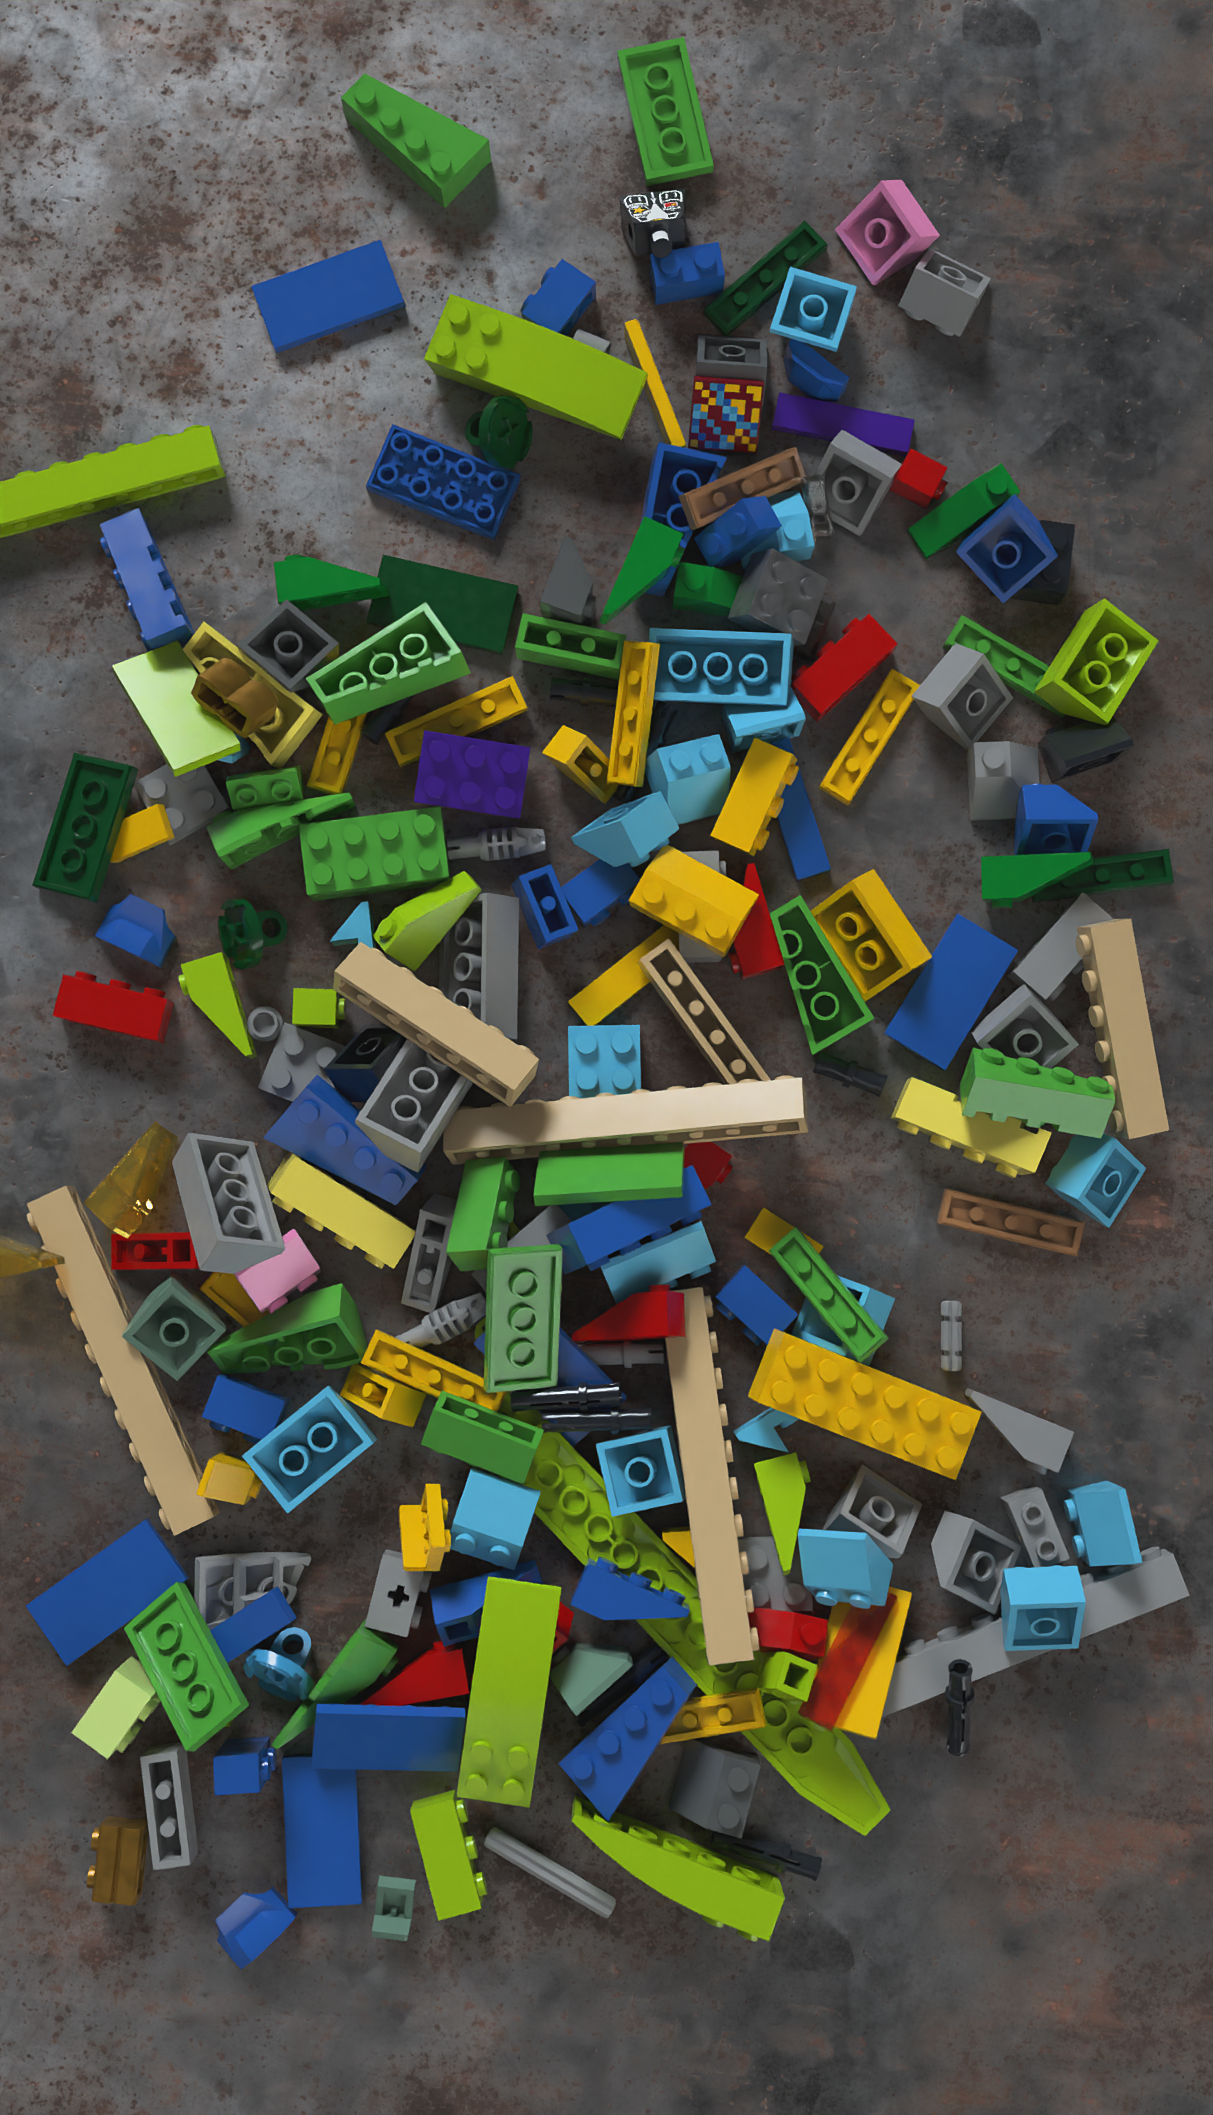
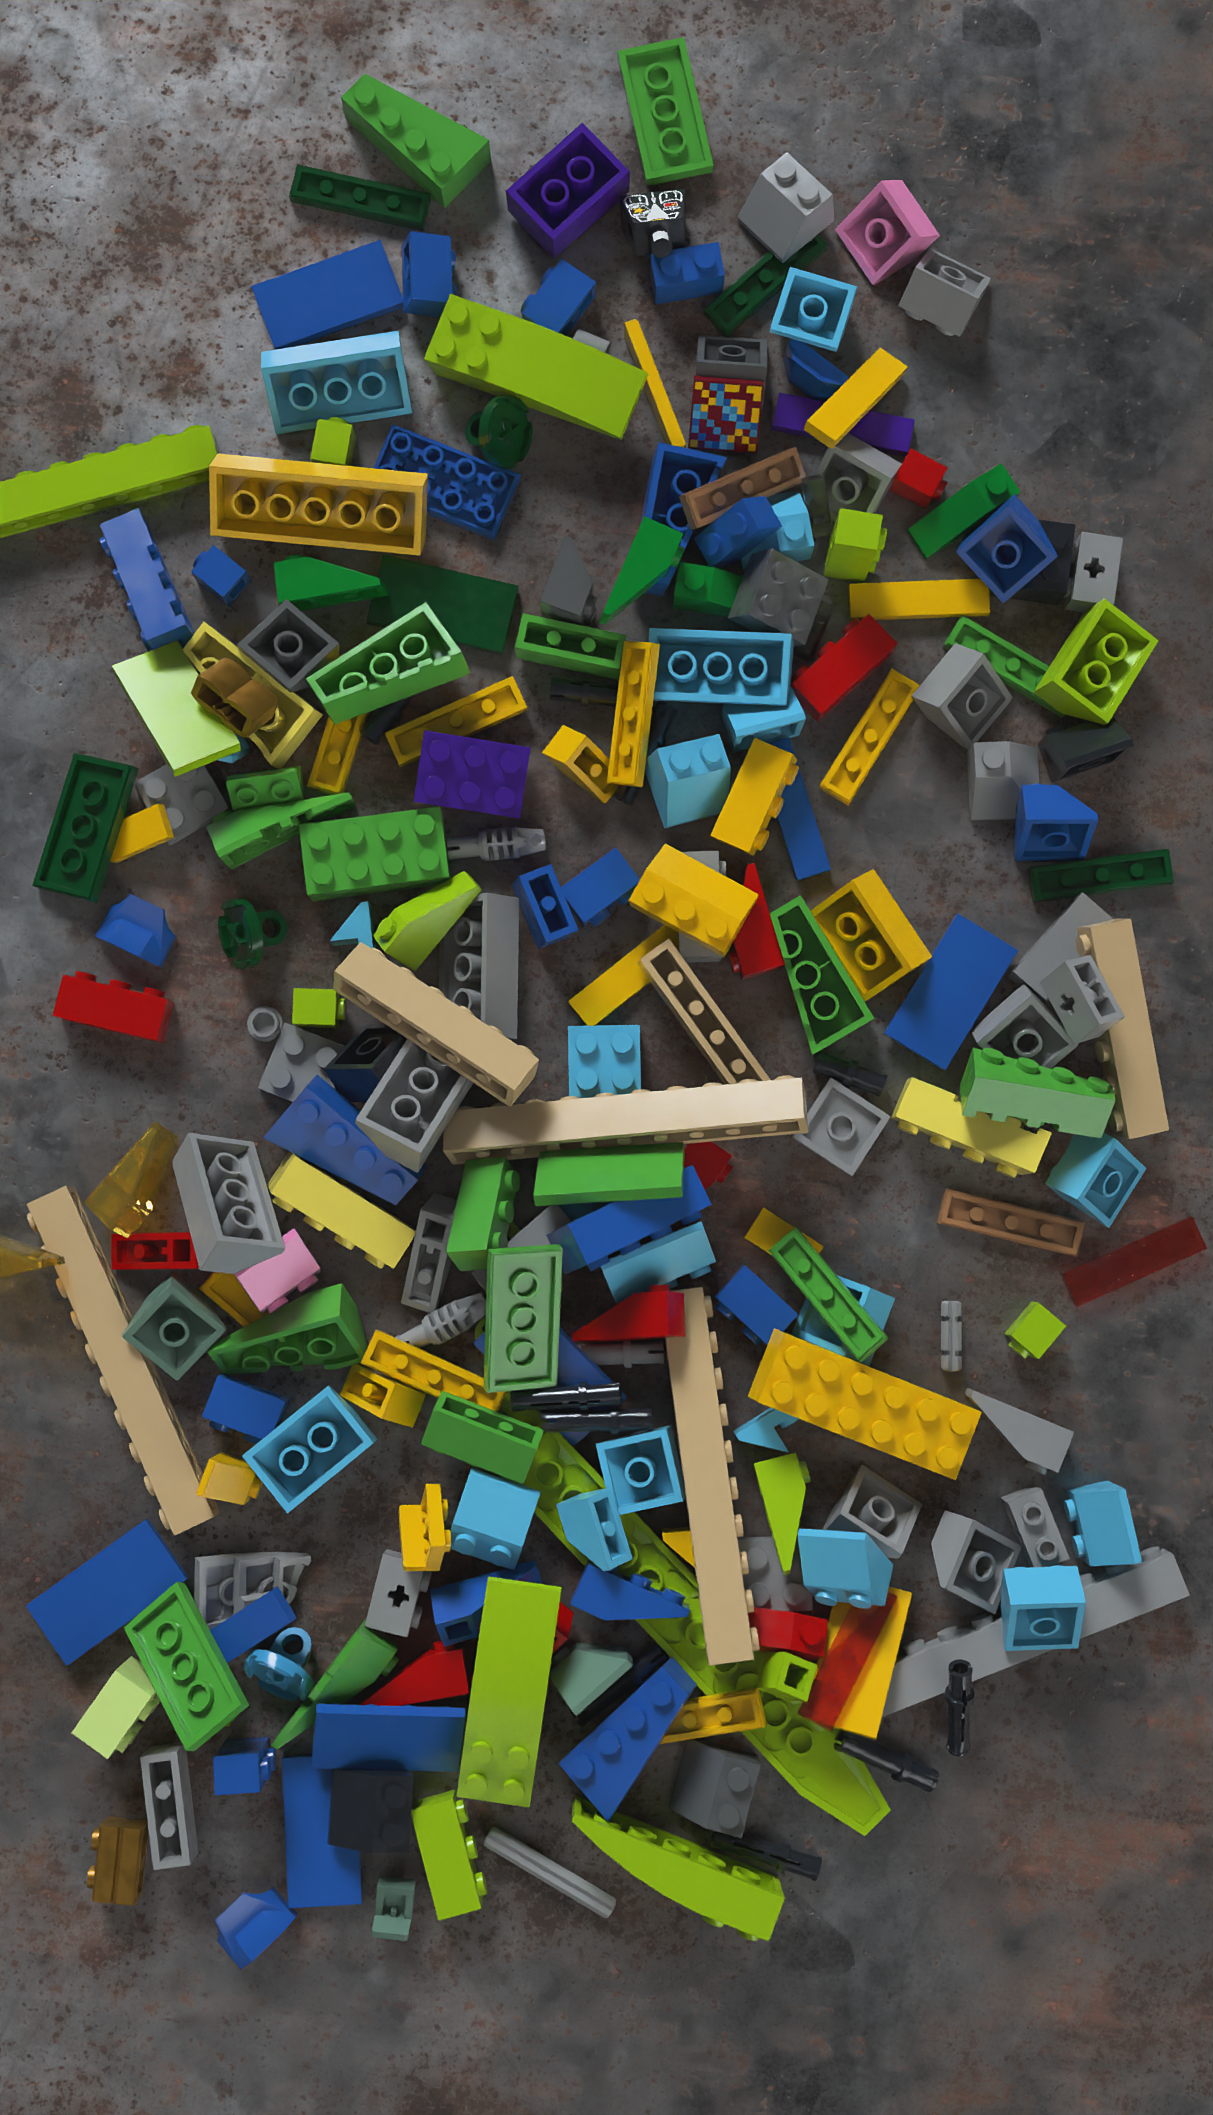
lime slope [179,952,258,1059] -> none
medium azure slope [571,791,679,867] -> none
green slope [981,852,1093,909] -> none
none -> blue brick [191,545,251,608]
none -> yellow brick [209,454,428,556]
none -> medium azure slope [261,331,412,435]
none -> dark green tile [289,164,431,231]
none -> lime brick [310,417,356,466]
none -> black slope [327,1769,414,1853]
none -> blue brick [401,231,457,317]
none -> dark purple brick [506,122,630,259]
none -> medium azure slope [556,1487,633,1571]
none -> light grey slope [737,152,835,263]
none -> light grey plate [791,1078,891,1177]
none -> yellow tile [803,348,908,449]
none -> lime brick [823,508,887,583]
none -> black pin [834,1729,939,1792]
none -> yellow tile [848,579,990,621]
none -> lime brick [1004,1301,1066,1359]
none -> light grey brick [1040,954,1125,1044]
none -> clear red tile [1061,1216,1207,1307]
none -> light grey brick [1064,532,1123,612]

